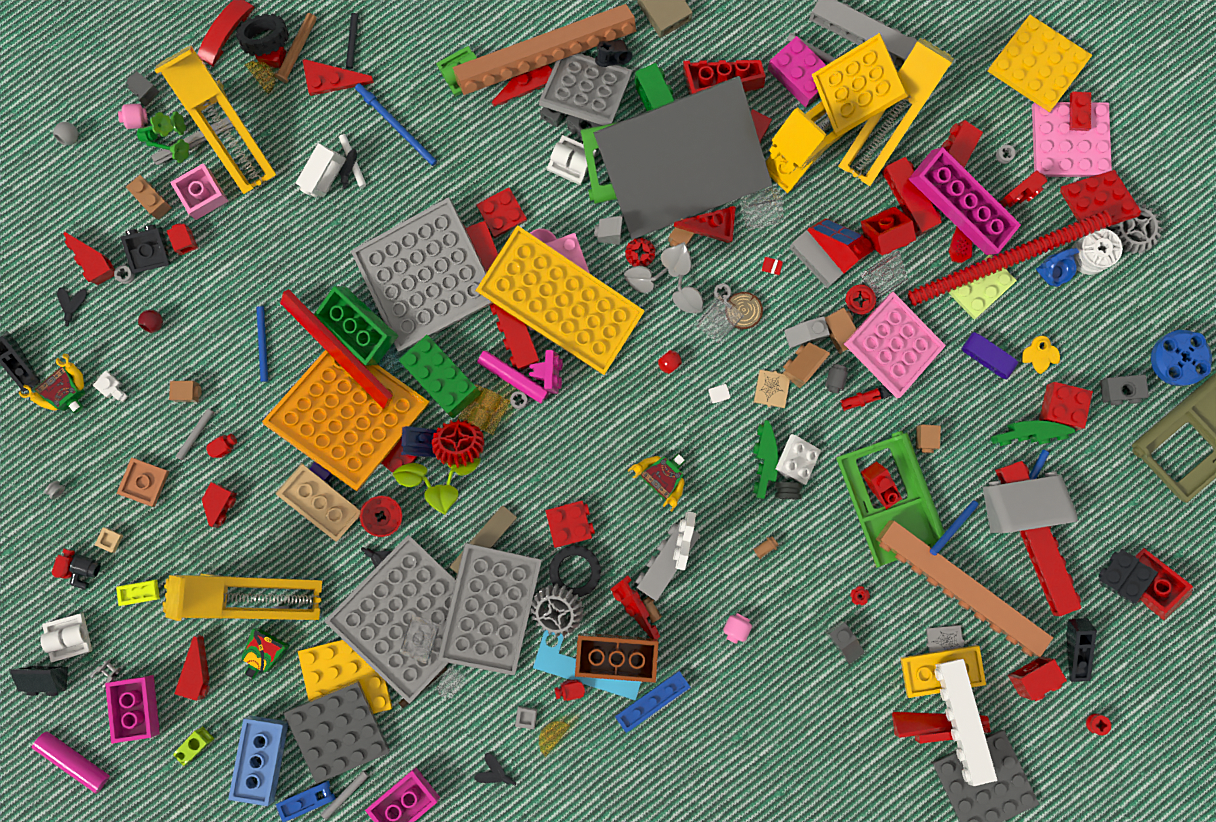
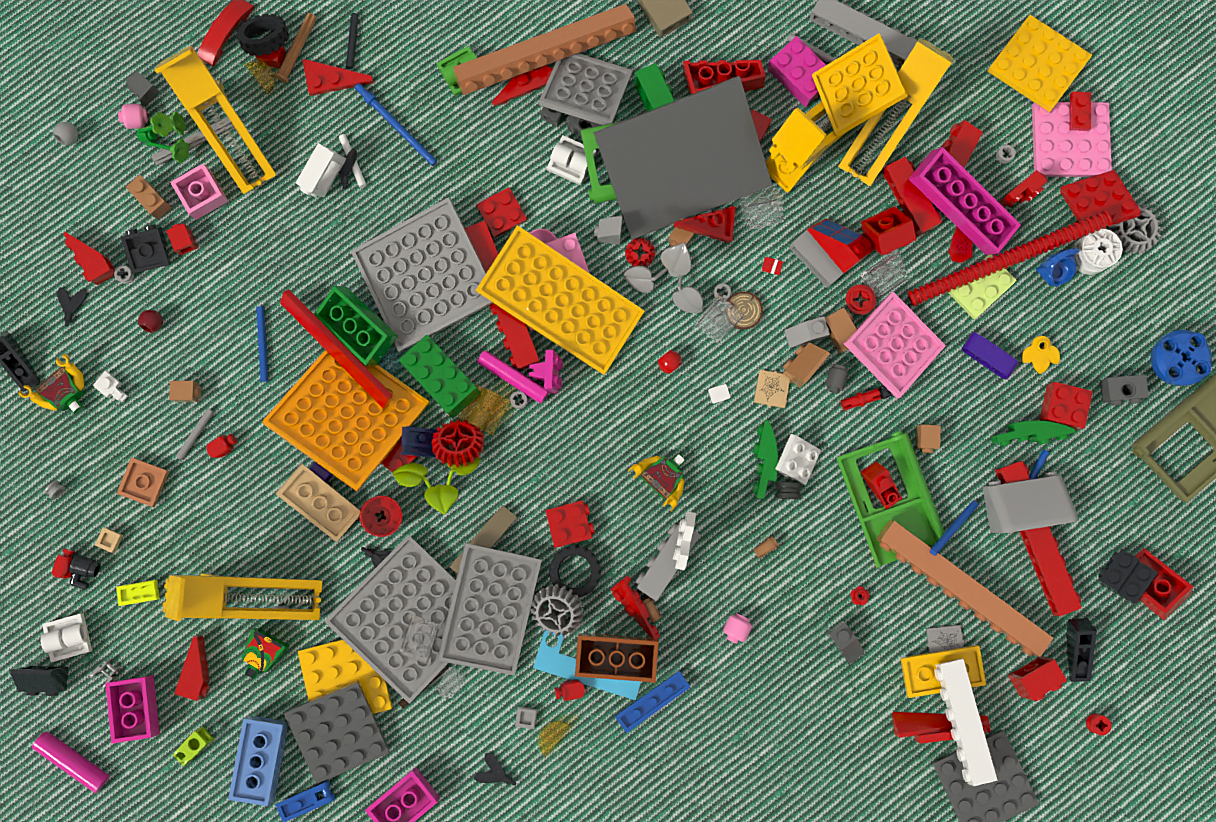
red slope [201,482,237,528] -> none
light grey bar [321,771,369,820] -> none
black piece [595,39,632,67] -> none

